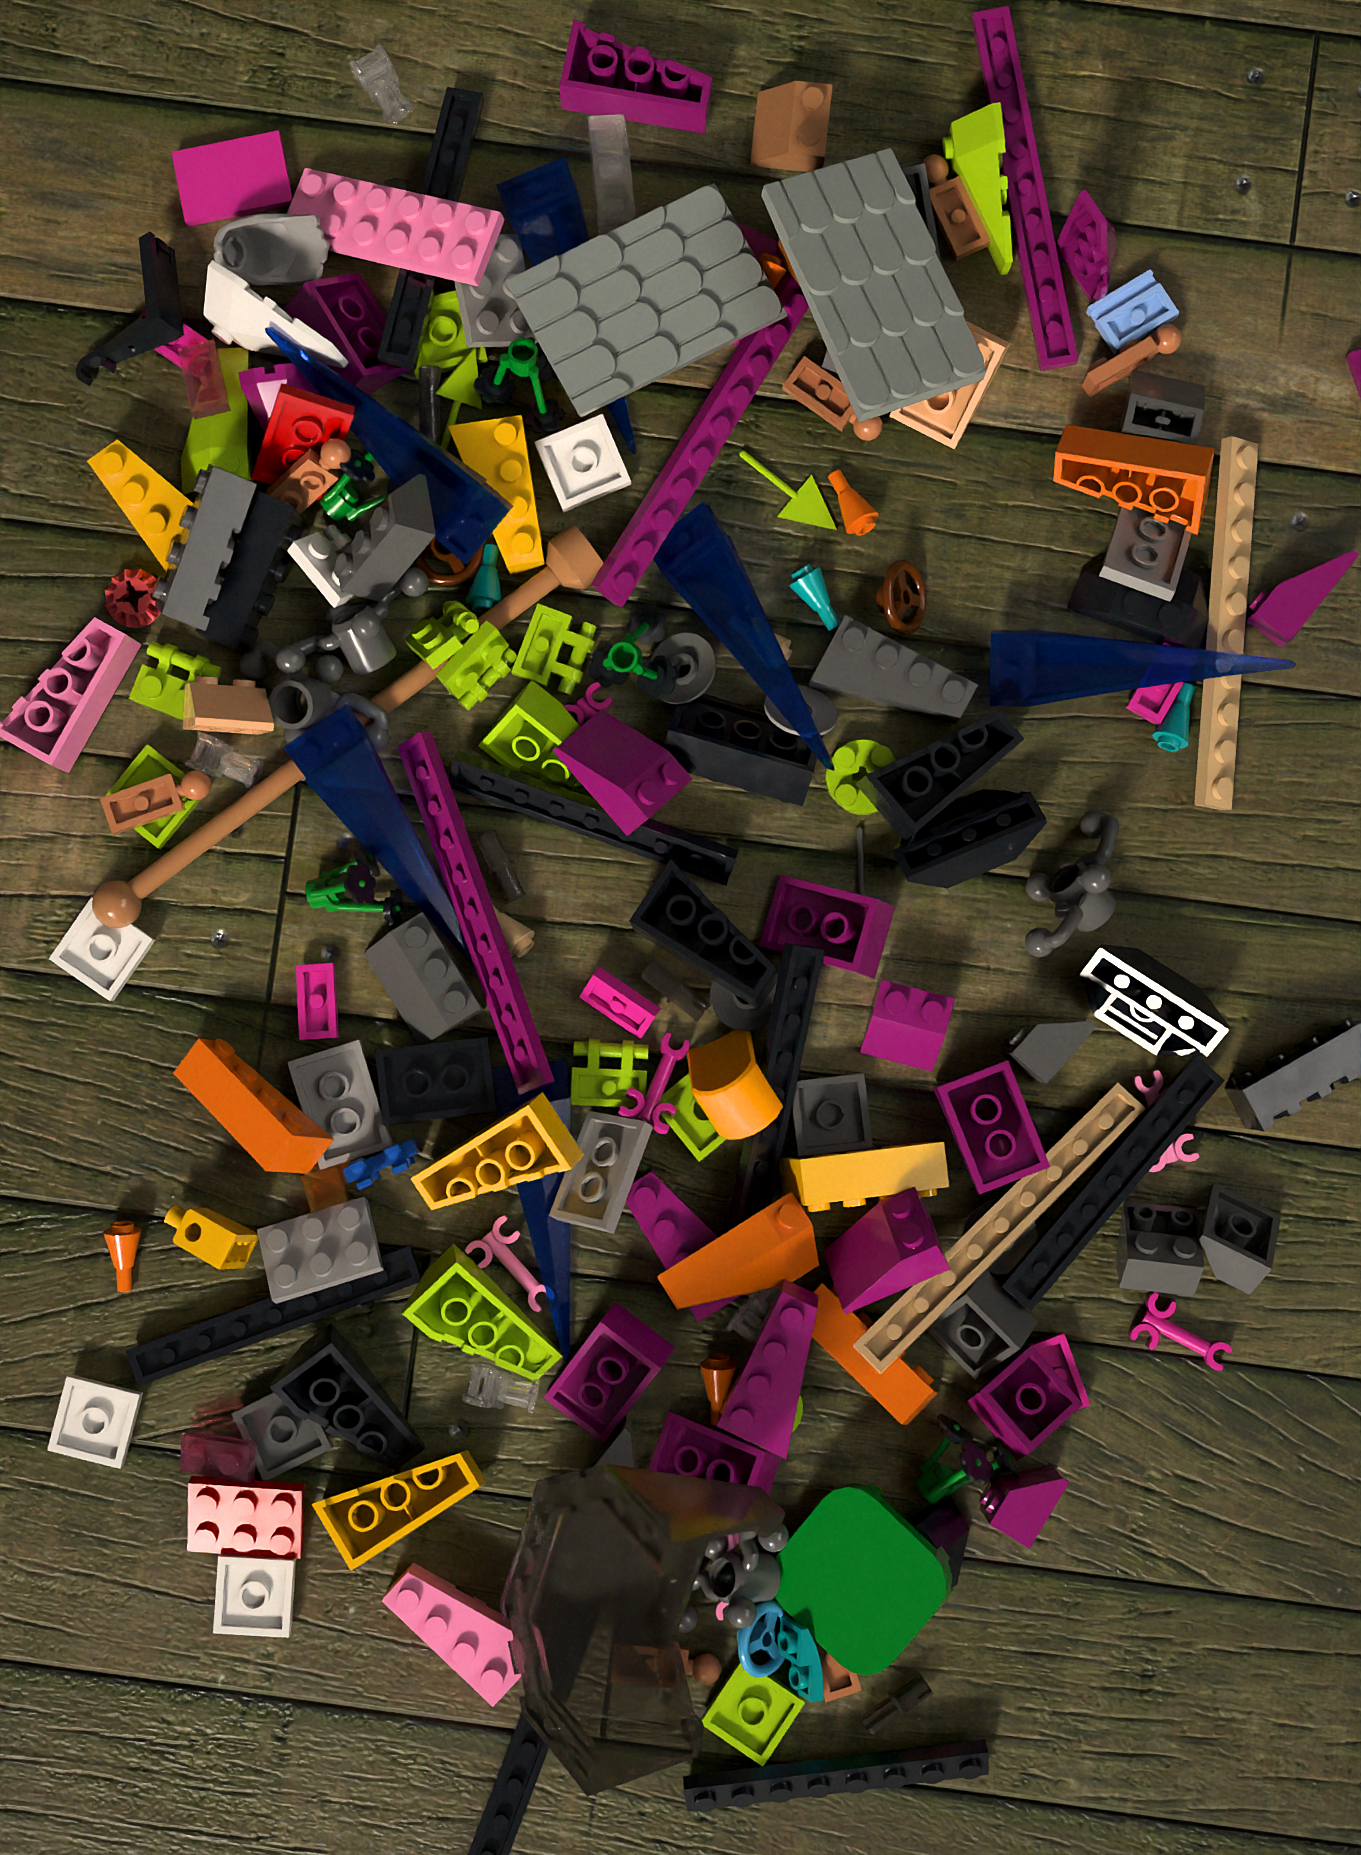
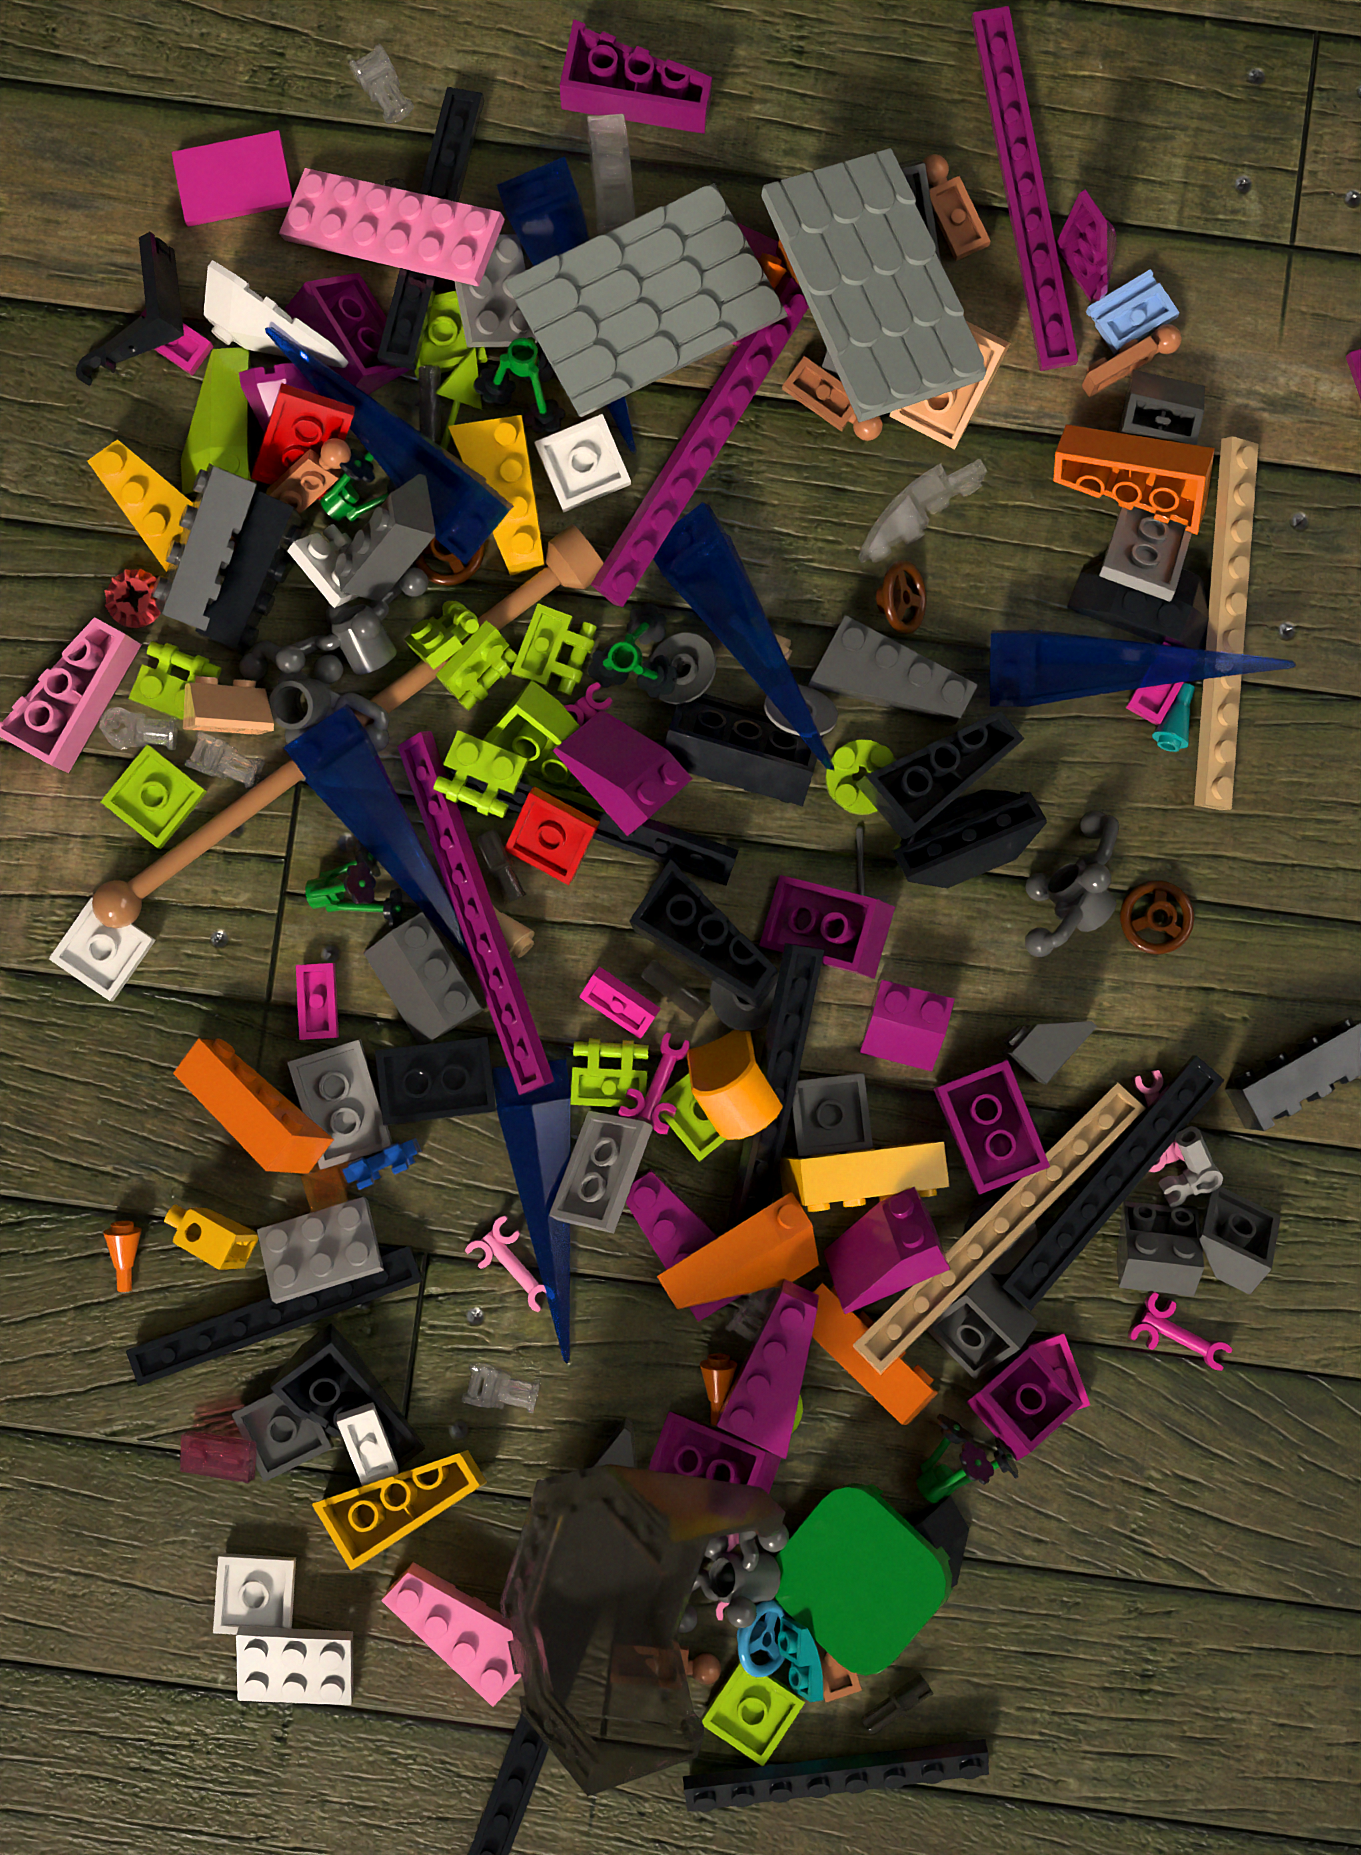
white plate [47,1374,143,1469] -> none
nougat plate [100,770,211,835] -> none
clear pink plate [177,339,231,419] -> none
plate [187,1476,305,1559] -> none
light grey hair [213,214,330,286] -> none
lime wedge [402,1244,563,1381] -> none
yellow wedge [411,1092,584,1210] -> none
teal cone [465,544,501,614] -> none
magenta slope [544,1302,675,1444] -> none
lime piece [739,450,837,530] -> none
medium nougat slope [750,81,833,173] -> none
teal cone [788,563,841,631] -> none
orange cone [828,470,879,536] -> none
lime wedge [942,102,1013,275] -> none
magenta slope [979,1464,1070,1549] -> none
black wedge [1080,944,1230,1056] -> none
magenta slope [1246,550,1359,648] -> none
none -> clear connector [100,707,179,750]
none -> plate [236,1626,354,1705]
none -> white plate [337,1402,398,1486]
none -> lime plate [433,730,528,818]
none -> red plate [504,786,600,886]
none -> clear slope [858,459,987,563]
none -> reddish brown piece [1120,880,1194,955]
none -> light grey bar [1158,1126,1223,1208]

